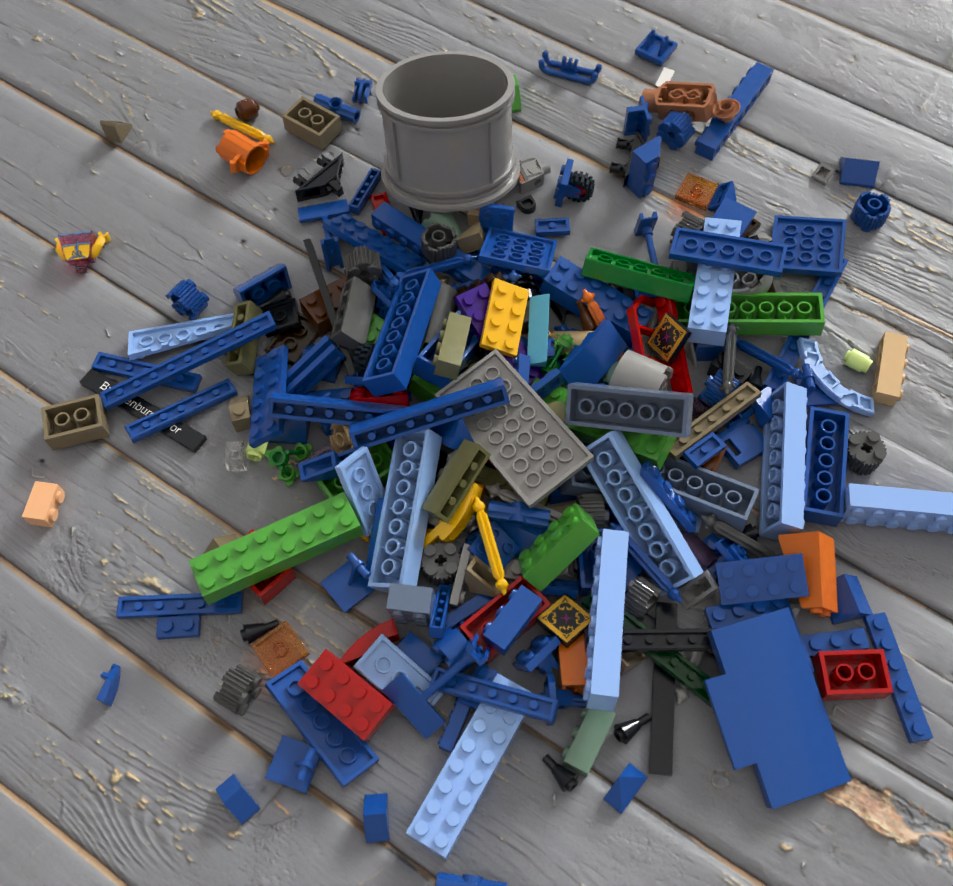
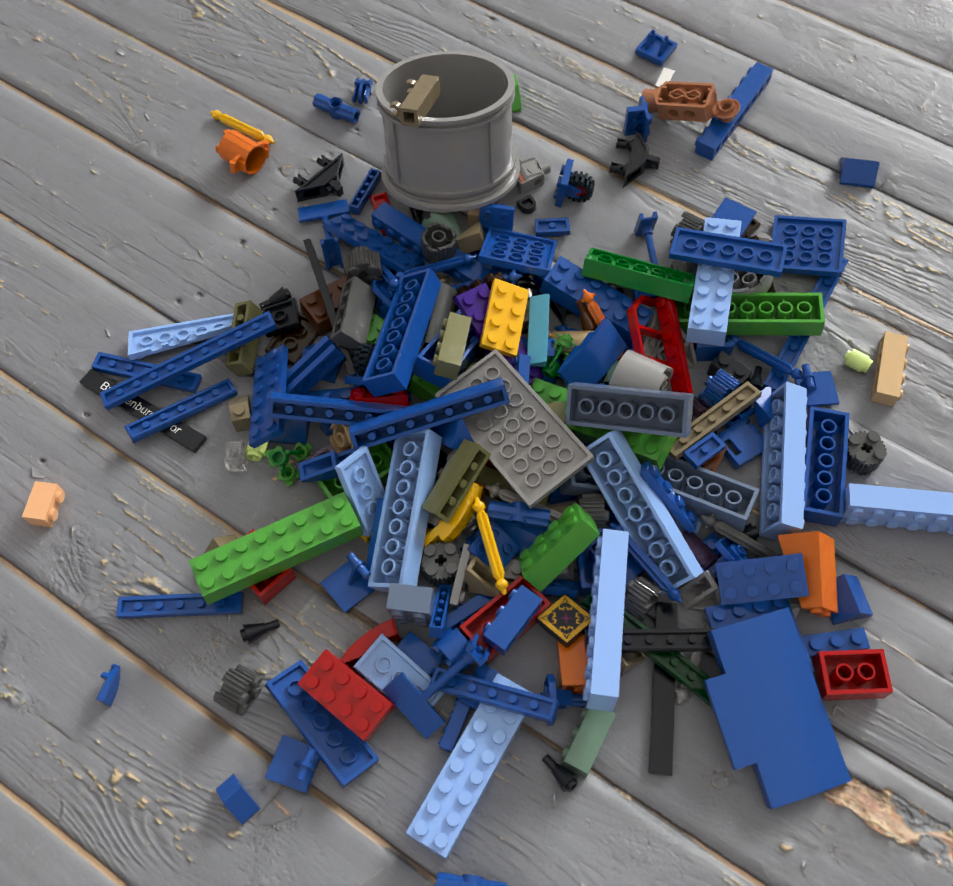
dark tan brick [41,394,110,451] -> none
torso [55,231,110,273] -> none
dark tan slope [100,120,132,143] -> none
blue plate [156,614,201,640] -> none
blue brick [166,279,210,321] -> none
blue slope [233,263,292,307] -> none
reddish brown head [234,98,260,122] -> none
clear orange plate [251,620,310,678] -> none
dark tan brick [282,96,342,150] -> none
blue slope [363,793,389,843] -> none
blue plate [512,635,561,674] -> none
blue plate [531,368,565,399] -> none
blue piece [538,51,602,84] -> none
blue slope [603,763,648,814] -> none
black cone [613,713,652,744] -> none
blue slope [627,136,661,199] -> none
tile [646,312,692,364] -> none
blue brick [656,111,696,150] -> none
clear orange plate [674,172,719,211] -> none
blue slope [707,181,737,211] -> none
dark grey wheel [719,323,739,395] -> none
light blue tile [797,337,875,417] -> none
light grey slope [811,162,836,185] -> none
blue brick [850,190,891,232] -> none
blue plate [863,612,933,744] -> none
none -> dark tan brick [390,74,441,127]

